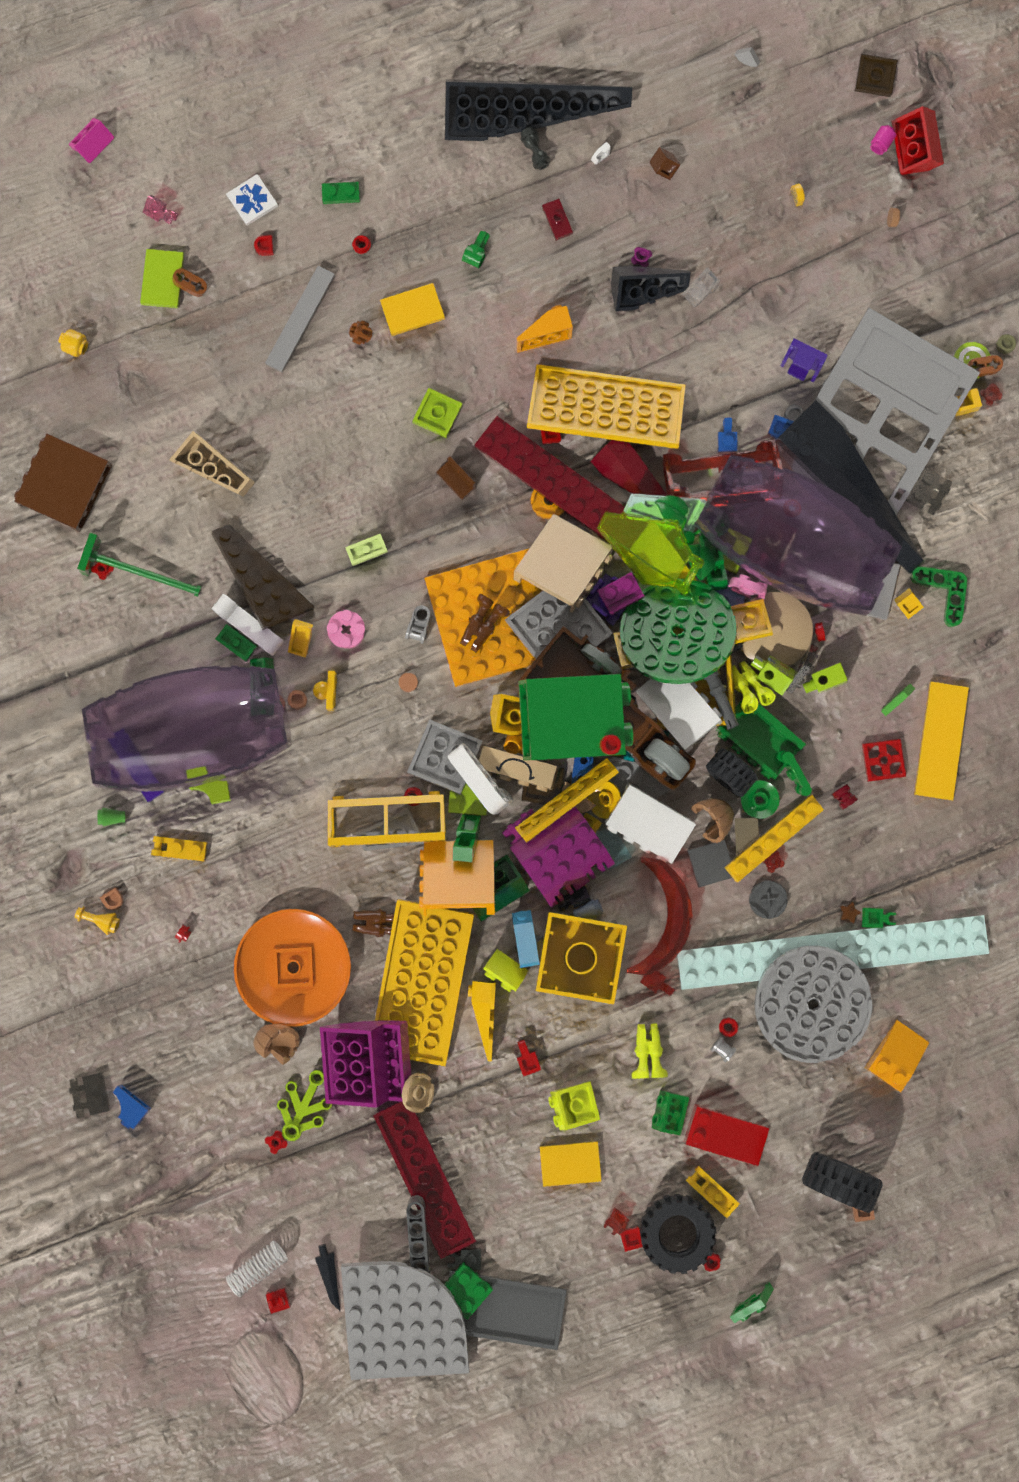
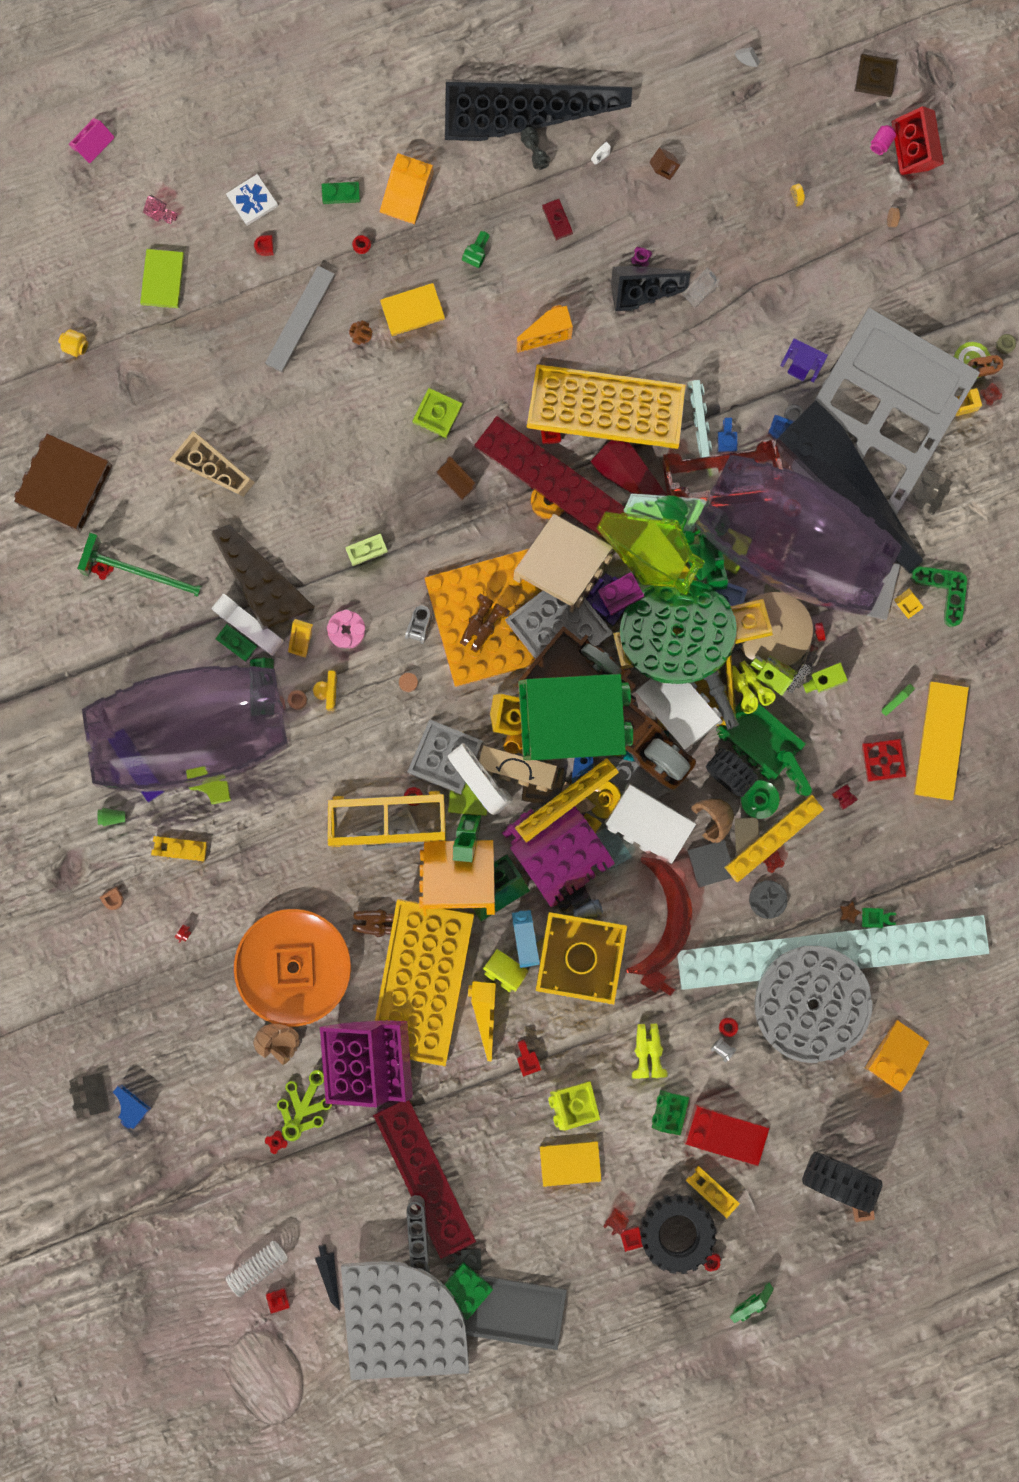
yellow piece [75,907,120,935] -> none
dark orange beam [172,268,207,297] -> none
tan tile [402,1073,434,1113] -> none
red tile [600,735,621,755] -> none
bright pink plate [728,574,768,600] -> none
none -> light orange slope [380,153,434,225]
none -> light aqua wing [687,380,712,457]

